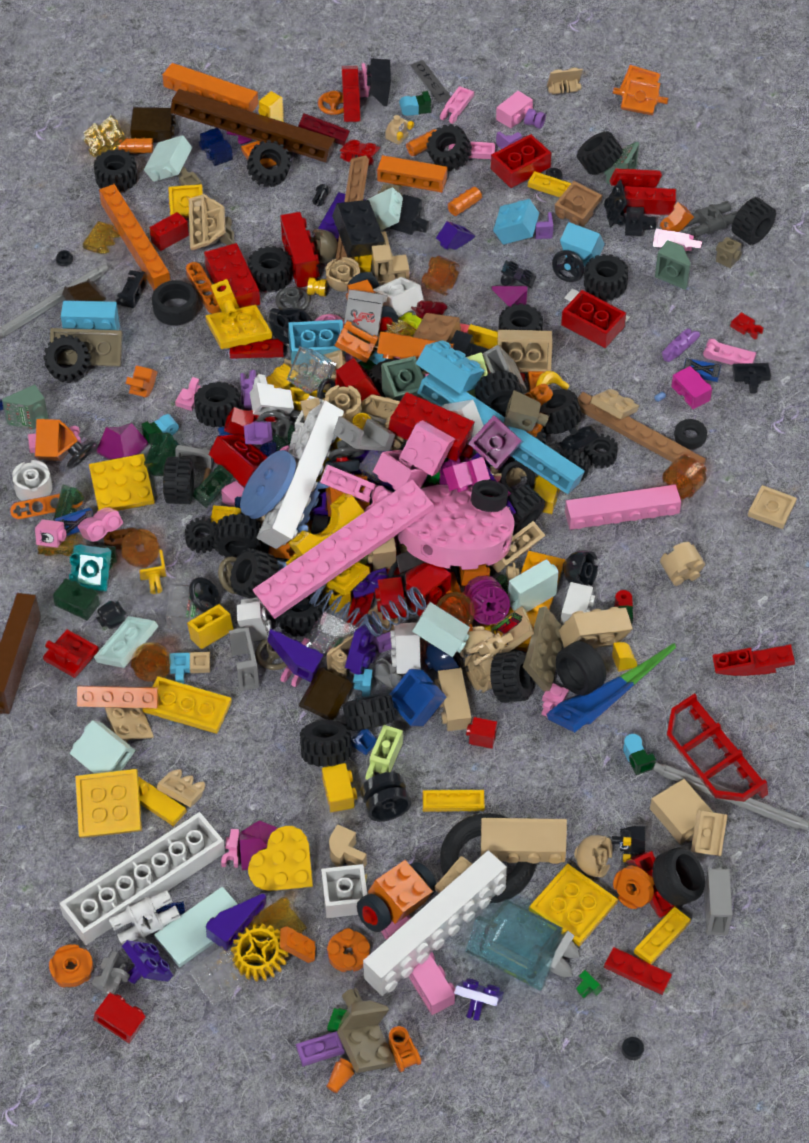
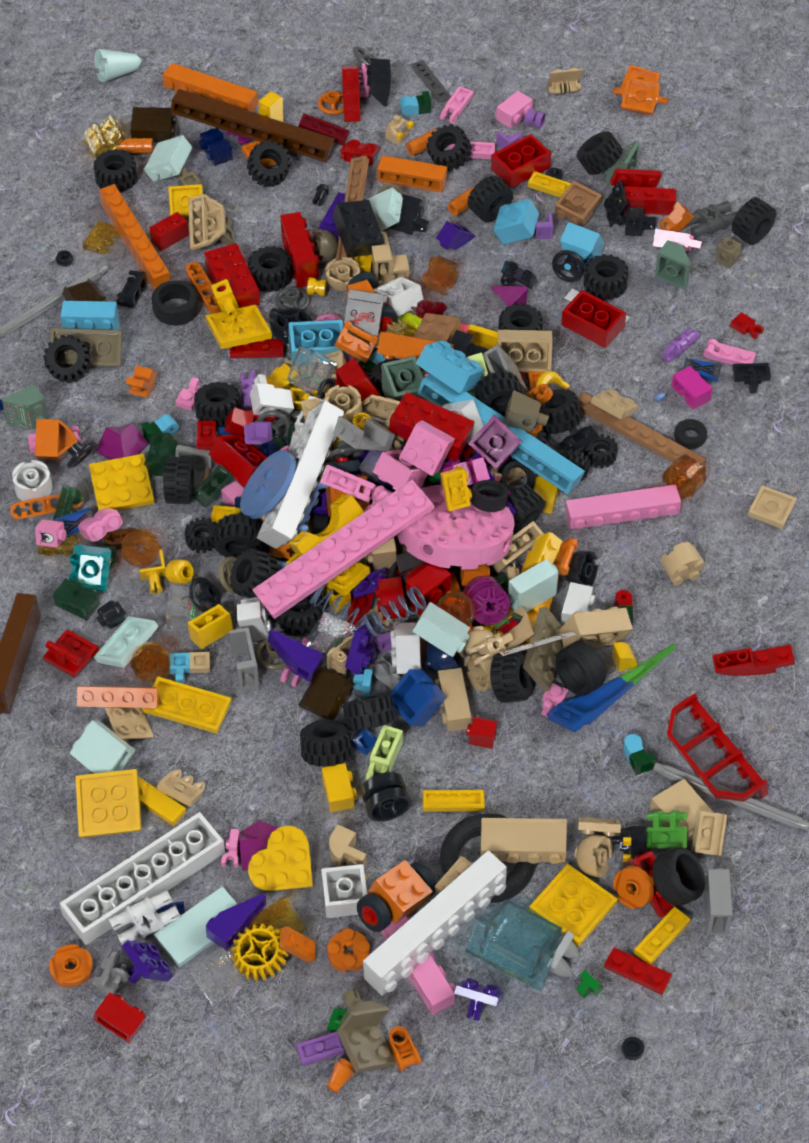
none -> light aqua cone [95,49,141,82]
none -> yellow head [165,559,194,585]
none -> red slope [197,421,216,450]
none -> dark grey piece [353,46,373,70]
none -> yellow bracket [440,465,472,511]
none -> black tyre [467,175,514,223]
none -> white sticker [499,631,577,656]
none -> yellow brick [524,532,563,570]
none -> orange plate [553,538,578,576]
none -> tan plate [577,817,621,836]
none -> bright green plate [646,810,687,848]

